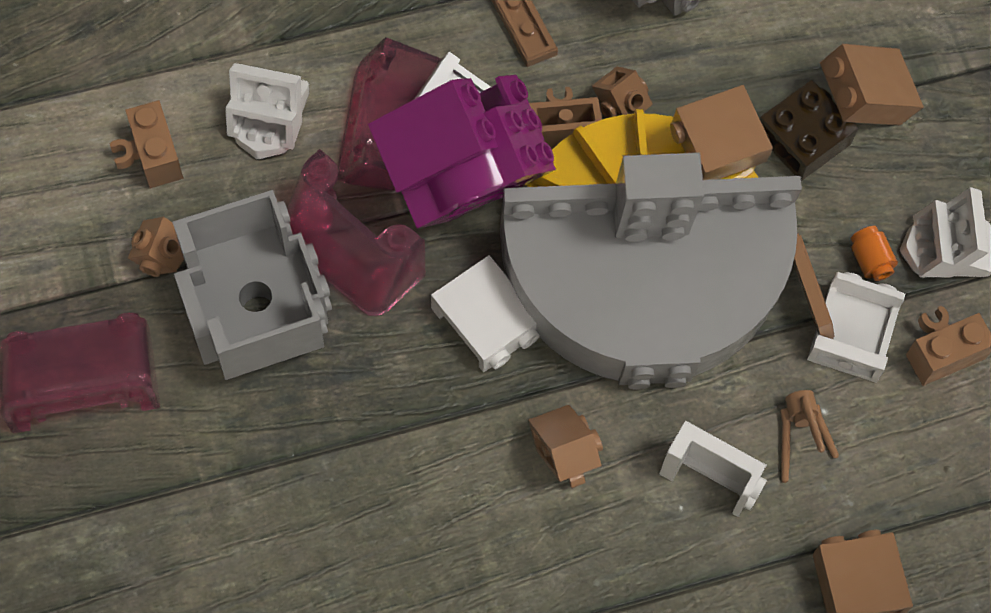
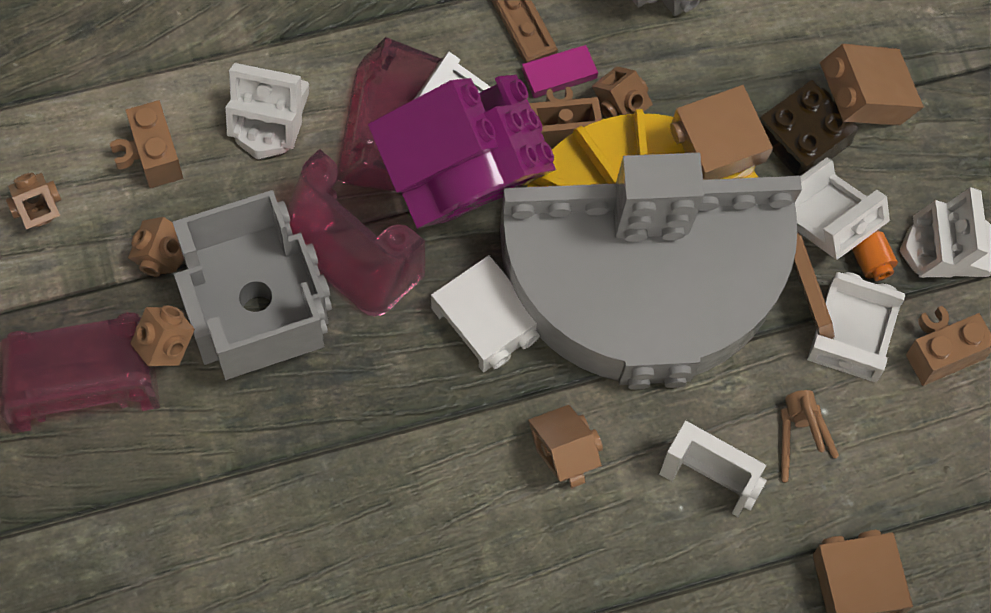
none -> medium nougat brick [6,173,61,229]
none -> medium nougat brick [130,306,195,366]
none -> dark pink tile [522,45,598,98]
none -> white panel [795,158,890,260]

